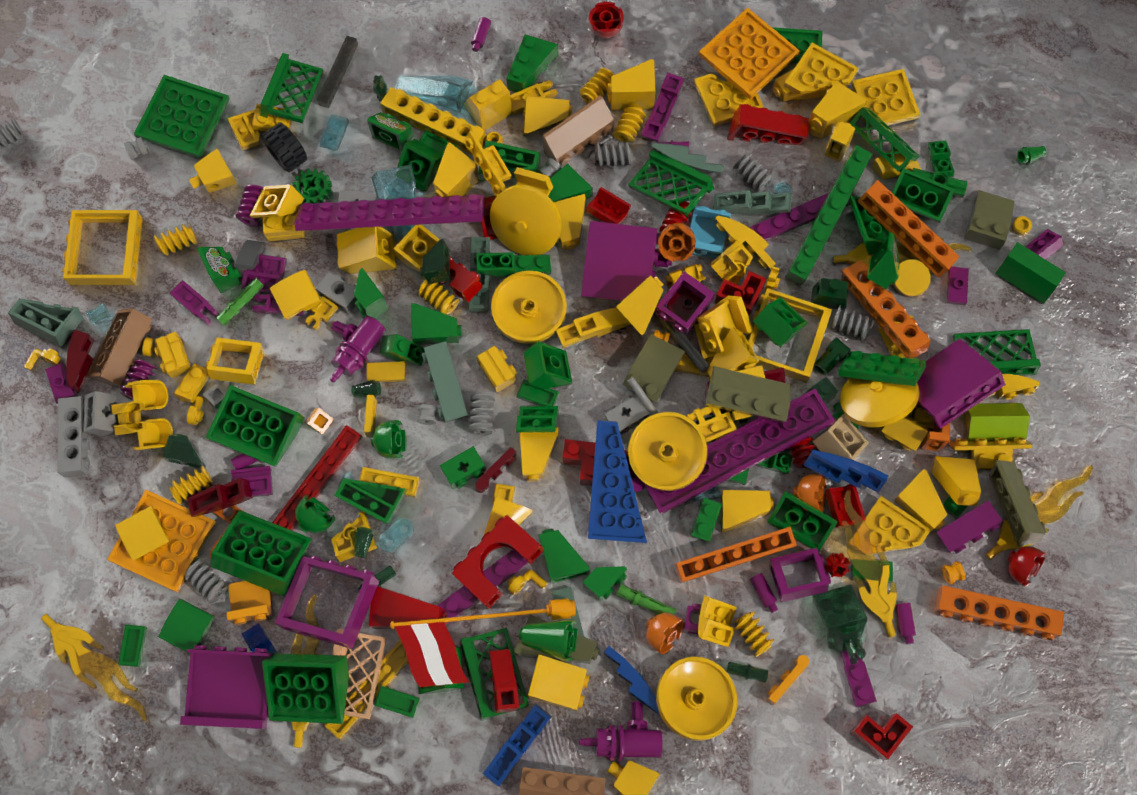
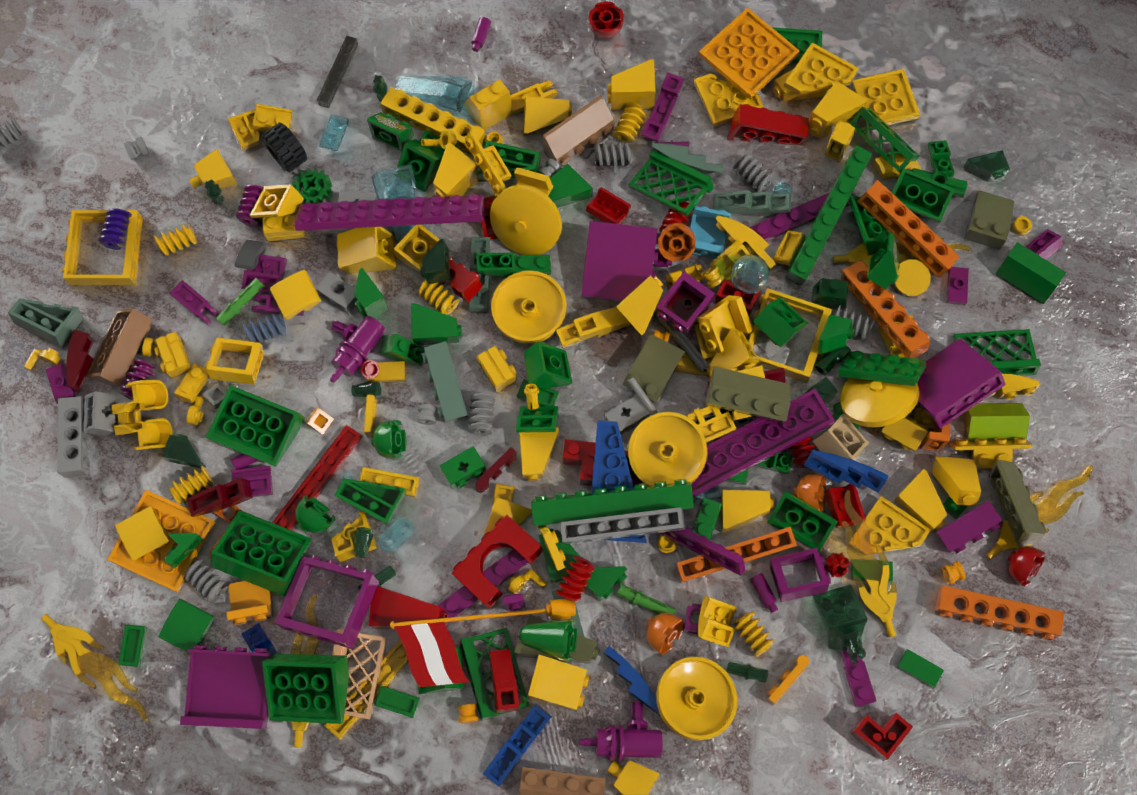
clear light blue bush [85,302,111,326] -> none
green plate [134,75,230,159] -> none
green slope [197,247,241,293] -> none
green fence [260,53,323,124] -> none
yellow plate [305,296,339,331] -> none
green wedge [506,34,559,92] -> none
yellow slope [554,194,586,250] -> none
yellow piece [579,68,615,104] -> none
yellow plate [764,266,780,292] -> none
magenta cylinder [896,603,916,645] -> none
green cone [1017,146,1047,165] -> none
none -> dark purple piece [98,208,132,250]
none -> green slope [164,533,204,568]
none -> clear green axle [204,179,224,205]
none -> sand blue piece [243,312,286,343]
none -> plate [360,360,379,379]
none -> yellow plate [421,131,457,149]
none -> light orange wheel [457,704,479,724]
none -> magenta plate [502,593,525,611]
none -> yellow pin [524,384,539,410]
none -> green brick [531,479,694,526]
none -> yellow wing [538,525,566,571]
none -> red piece [556,556,595,601]
none -> light grey brick [560,507,685,544]
none -> yellow plate [657,535,677,554]
none -> magenta plate [659,527,745,576]
none -> yellow wheel [701,265,725,288]
none -> clear light blue cylinder [731,254,769,294]
none -> yellow tile [773,230,805,266]
none -> green slope [818,315,854,354]
none -> green tile [897,649,944,688]
none -> clear green slope [963,150,1010,182]

